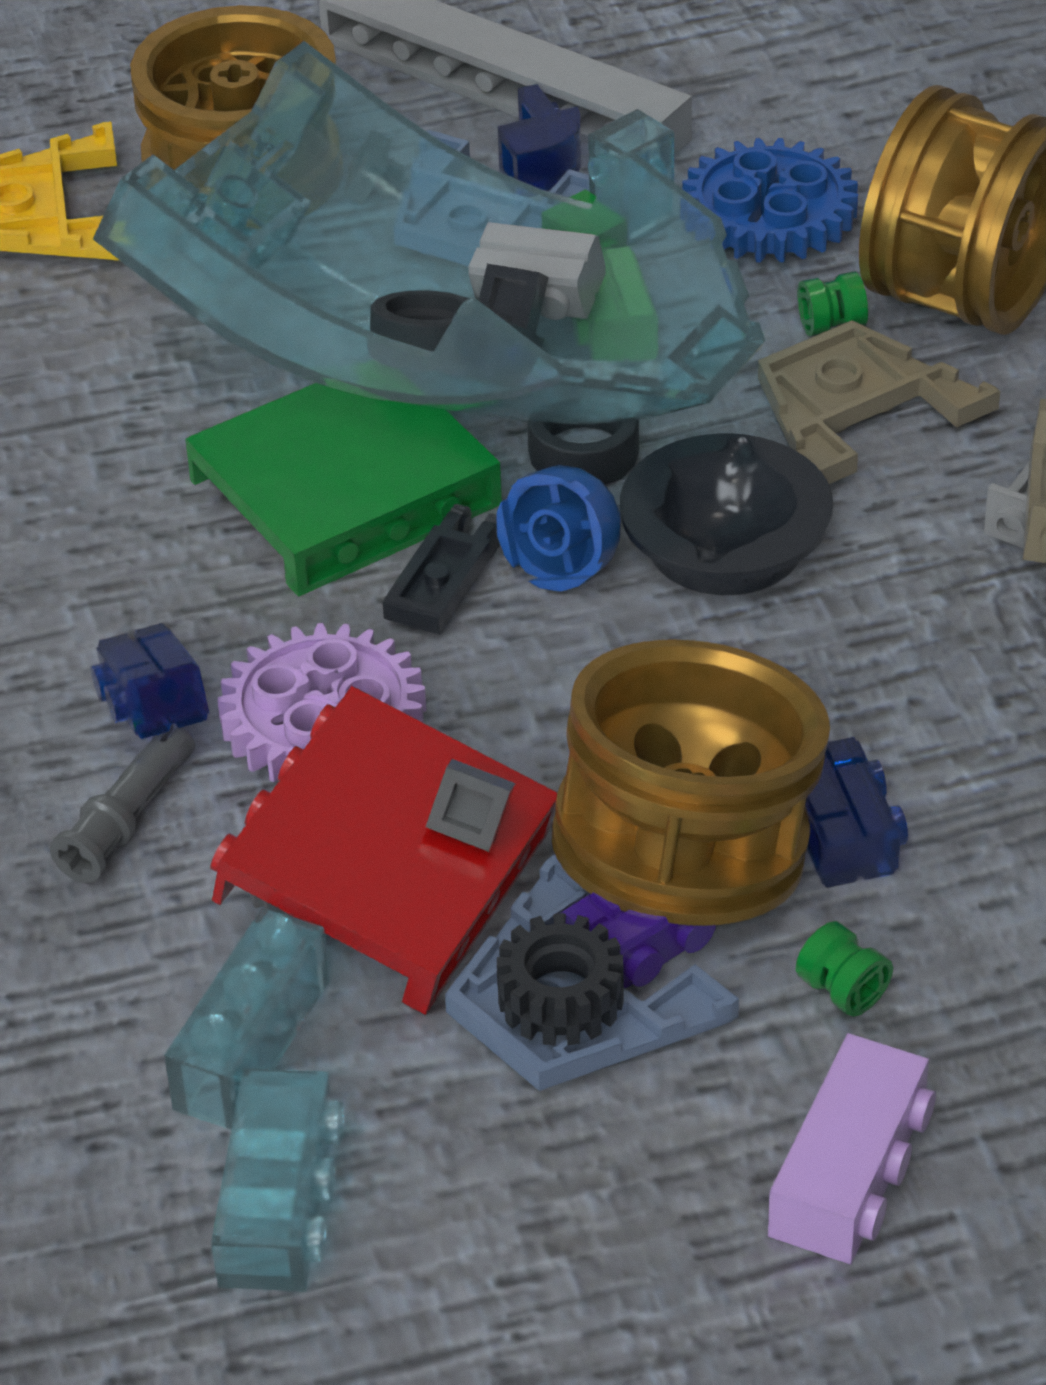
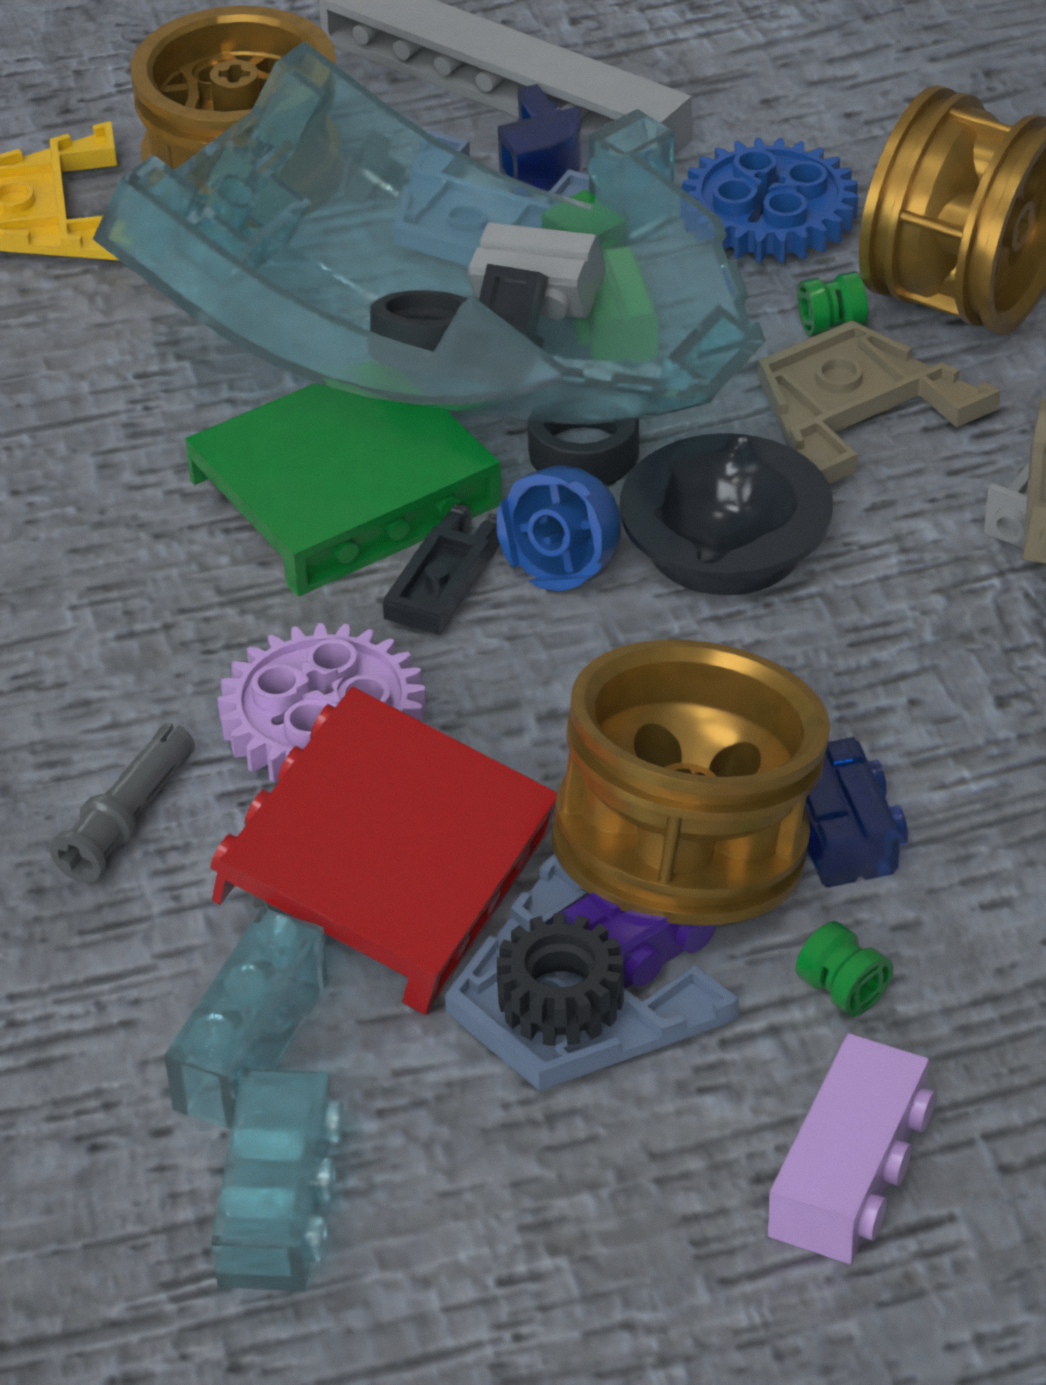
clear blue brick [90,623,210,739] -> none
dark grey tile [425,759,515,852] -> none

